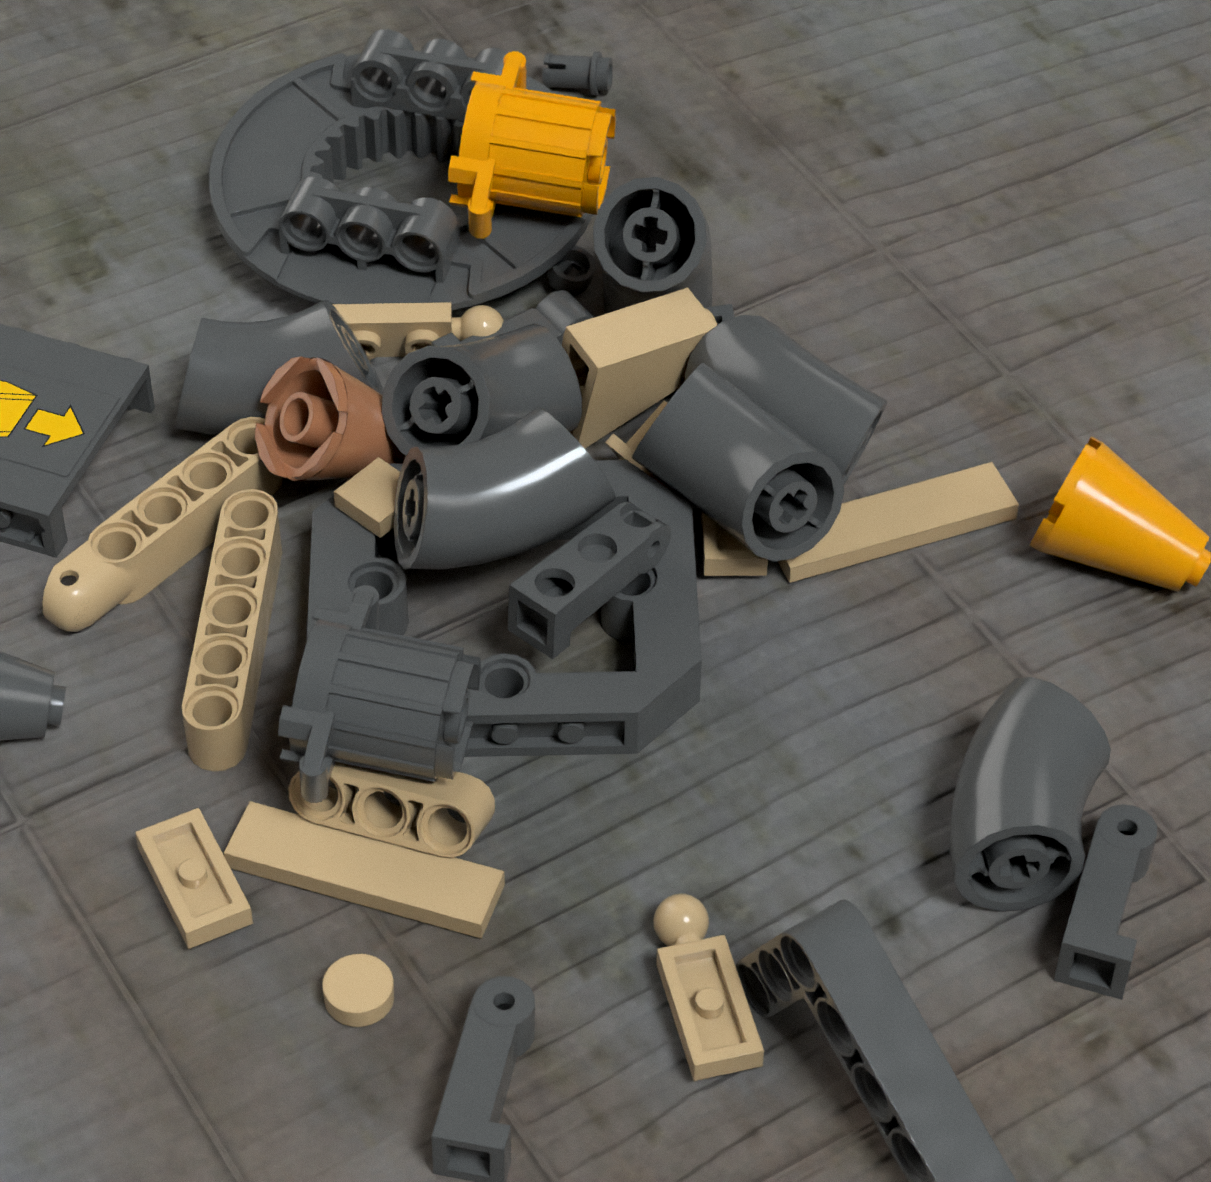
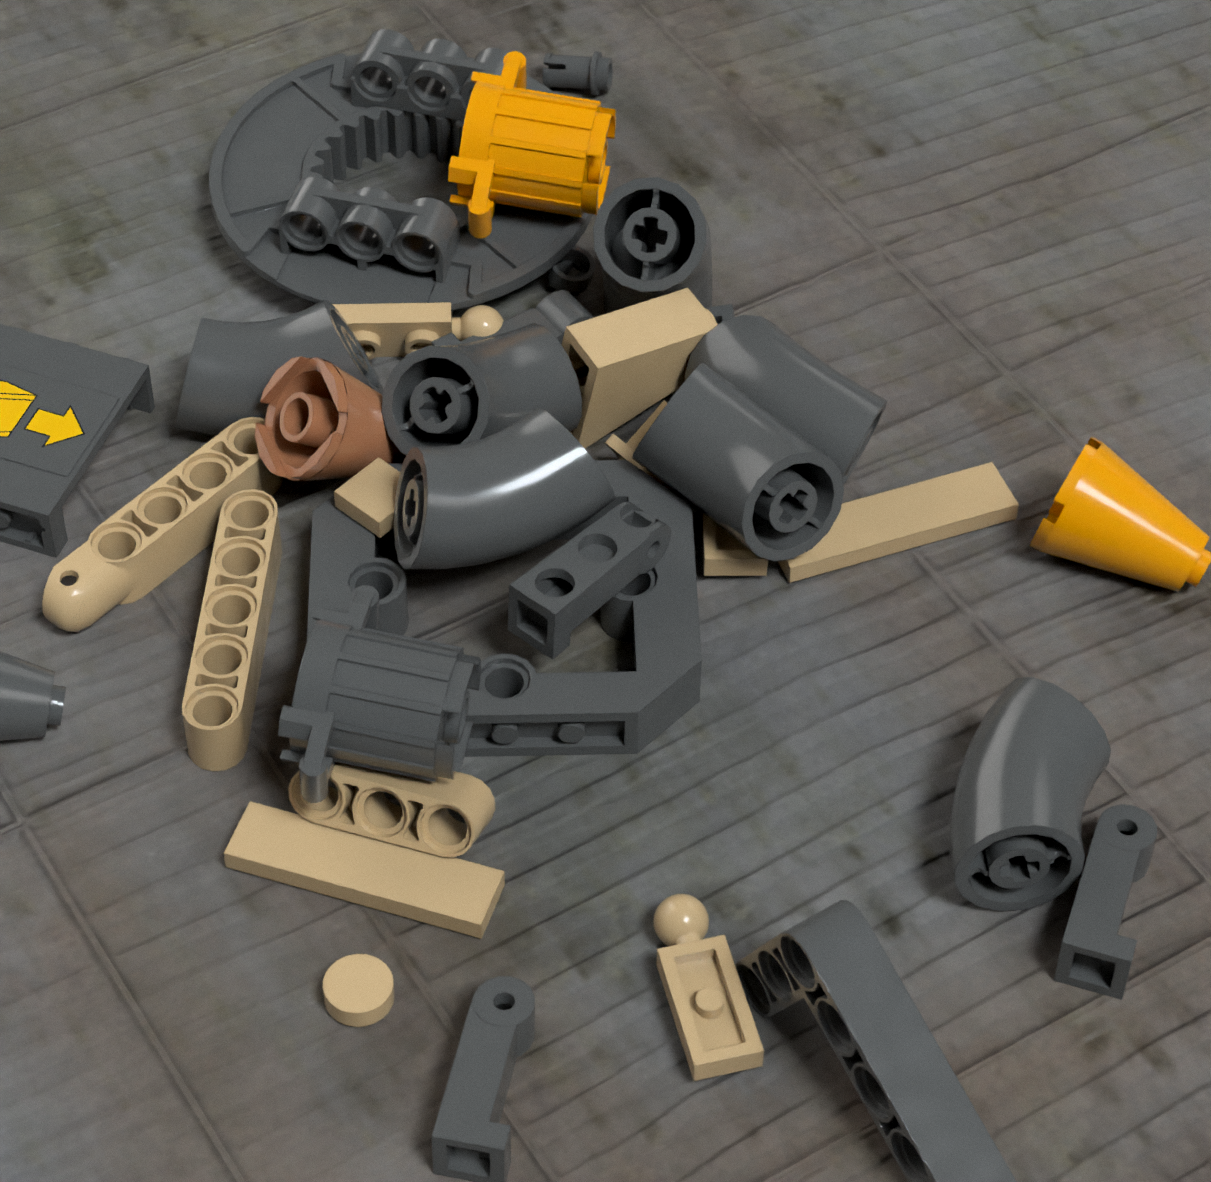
tan plate [135,808,253,949] -> none

